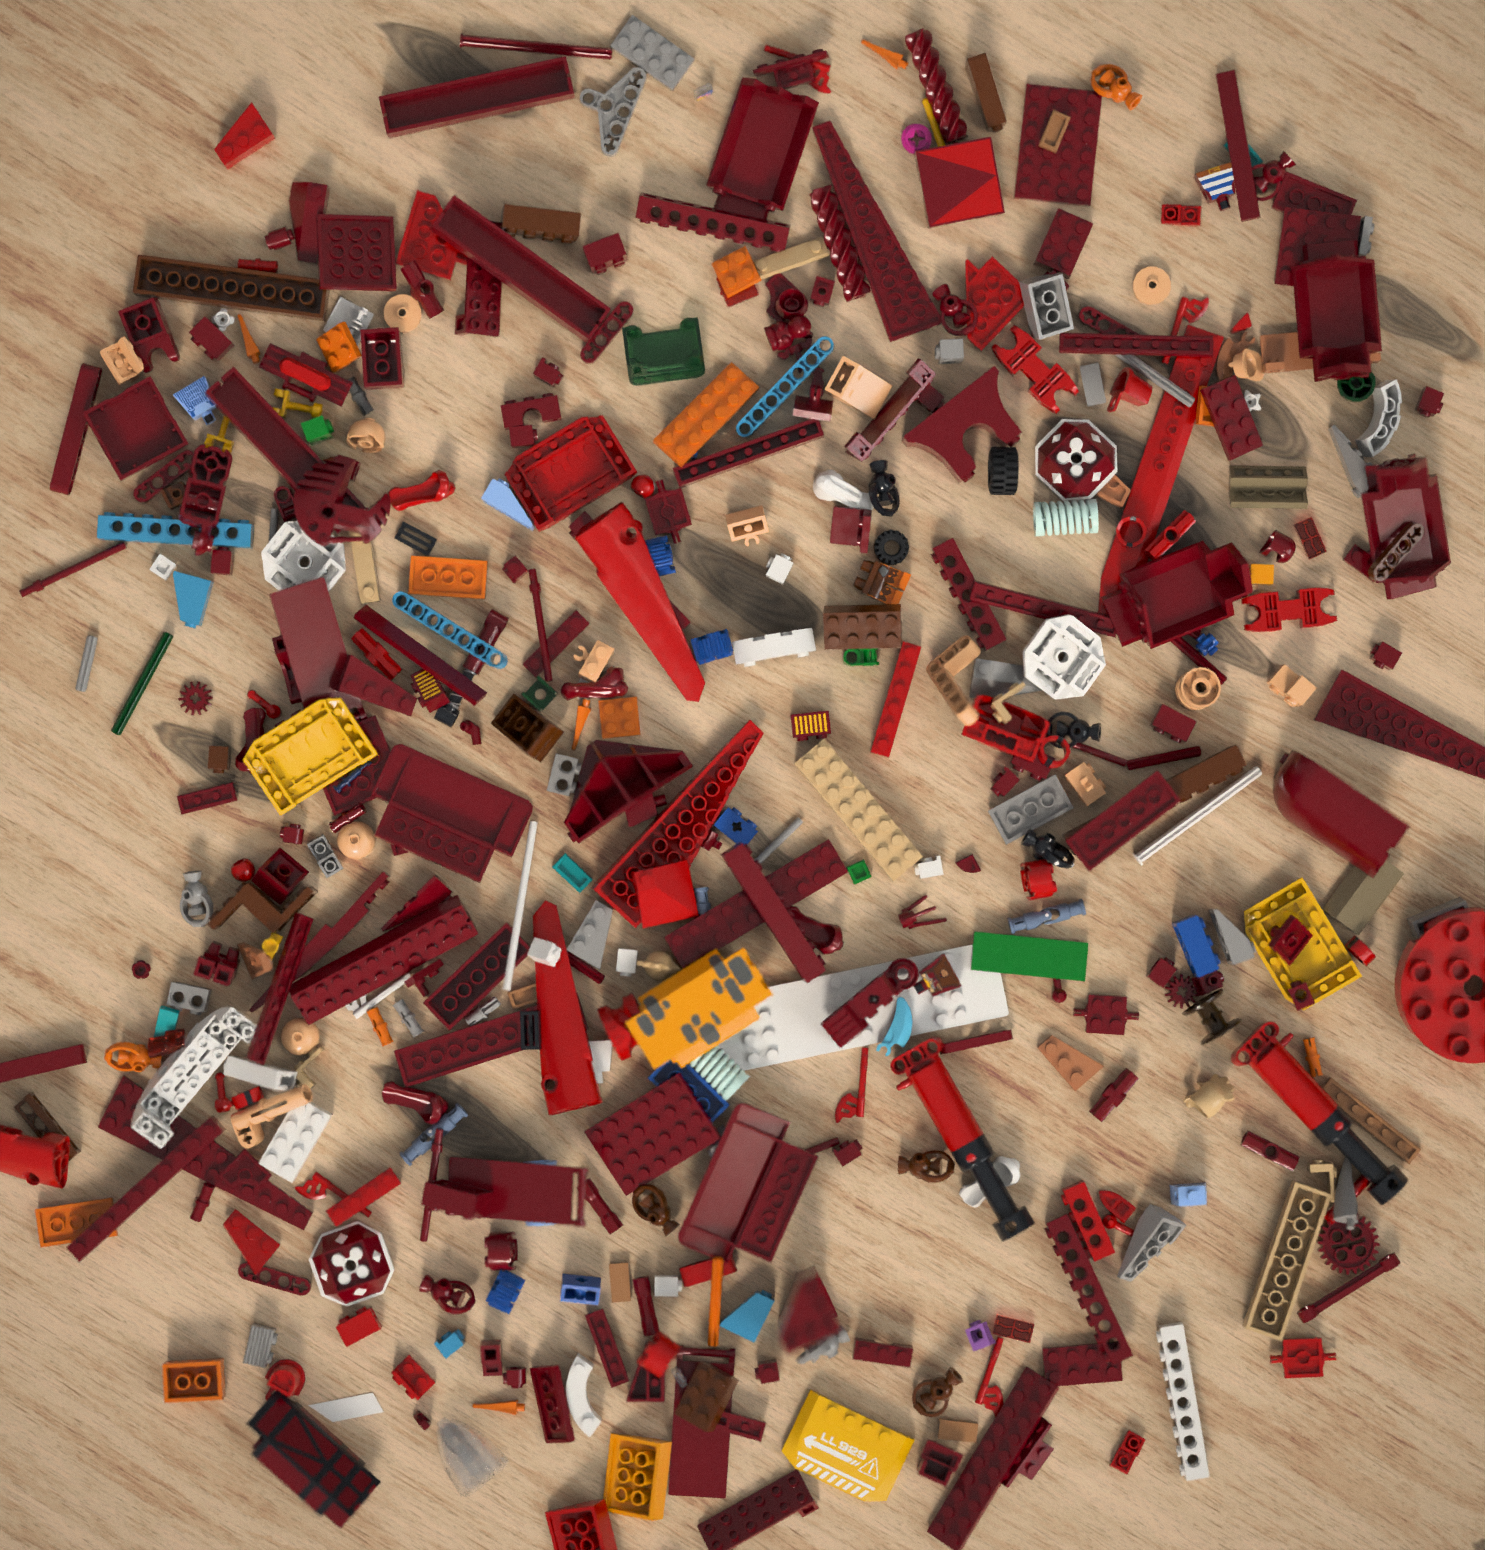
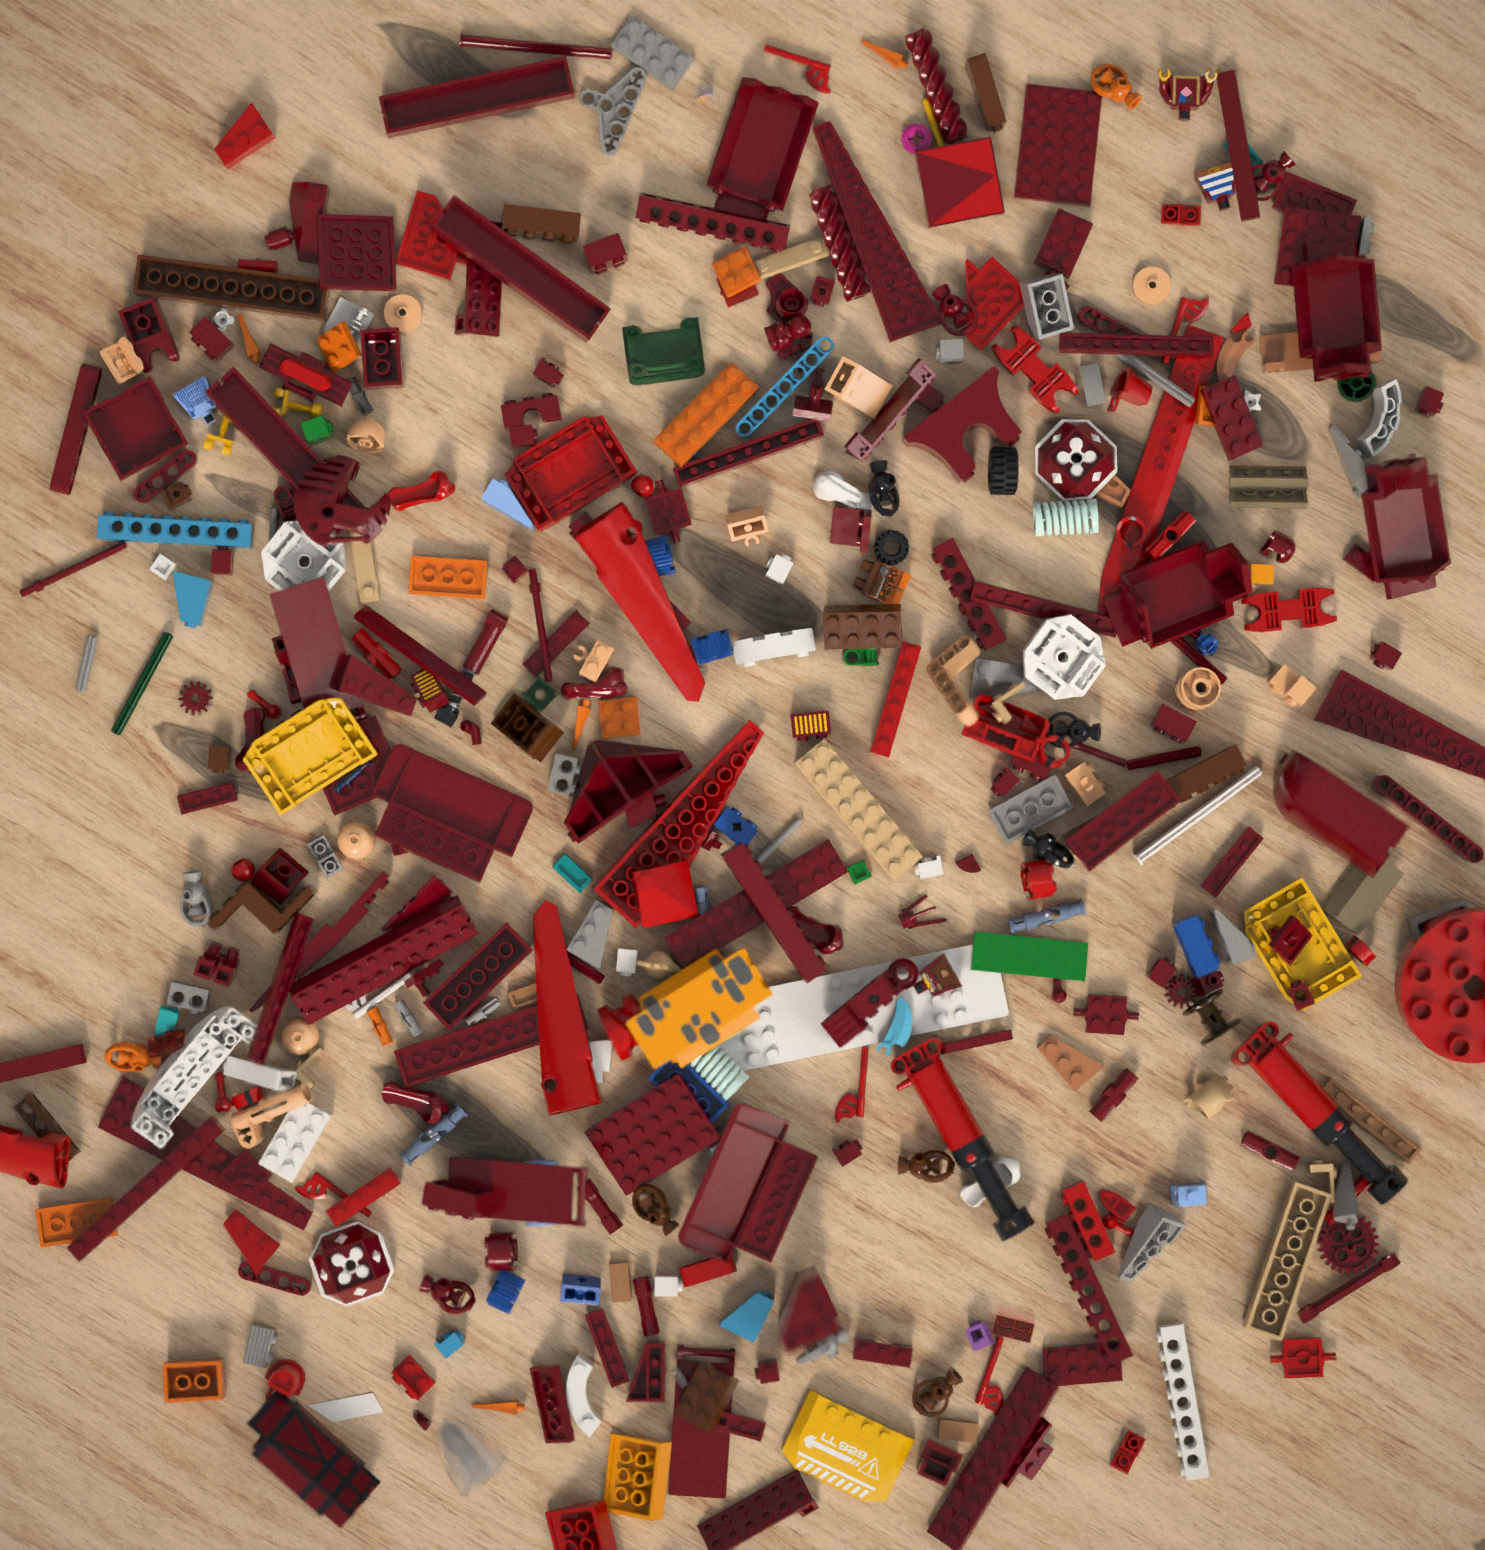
dark red plate [132,960,151,979] -> none
dark red brick [178,444,233,556] -> none
dark red pin [190,1182,215,1222] -> none
nougat wing [237,942,272,980] -> none
yellow bar [262,933,284,961] -> none
dark red plate [280,824,304,845] -> none
dark red pin [329,802,367,833] -> none
red brick [336,1306,382,1347] -> none
dark azure beam [392,591,508,669] -> none
black tile [394,521,437,557] -> none
dark red piece [400,260,444,319] -> none
dark red bar [420,1128,443,1242] -> none
dark red brick [480,1339,503,1376] -> none
white piece [503,821,538,991] -> none
dark red plate [503,1366,526,1388] -> none
black tile [520,1011,542,1050] -> none
white brick [527,937,562,967] -> none
dark red beam [580,301,634,364] -> none
red brick [636,1330,681,1377] -> none
orange axle [708,1256,723,1347] -> none
dark red bracket [753,49,830,89] -> none
dark red bar [805,1137,840,1154] -> none
medium nougat tile [1039,110,1071,153] -> none
light nougat piece [1228,349,1264,381] -> none
clear red tile [1293,517,1327,560] -> none
orange pin [1303,1037,1323,1077] -> none
reddish brown beam [1368,522,1424,582] -> none
none -> dark red torso [1157,67,1217,121]
none -> dark red plate [1200,826,1264,898]
none -> dark red beam [1372,775,1484,863]

